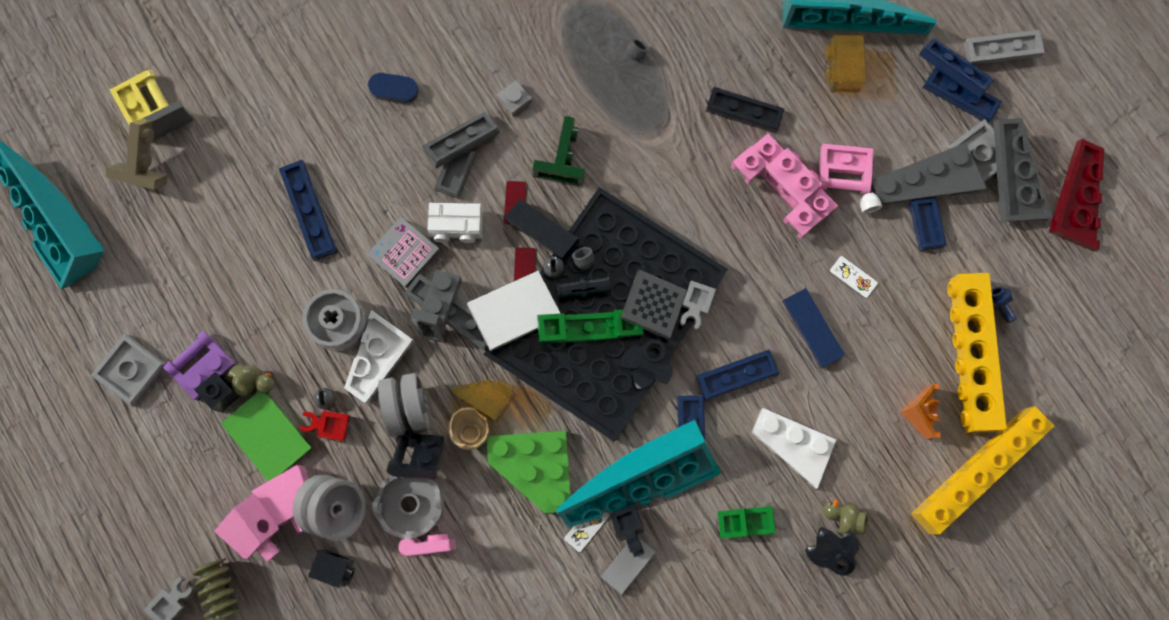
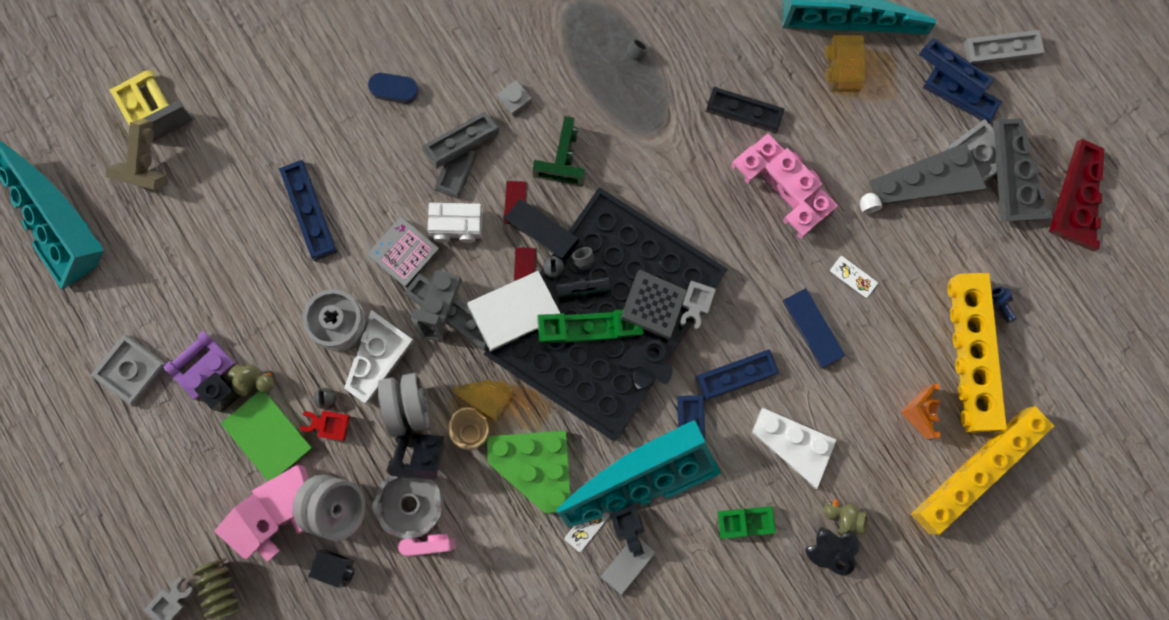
bright pink plate [819,144,873,194] -> none
dark blue tile [909,197,947,251] -> none

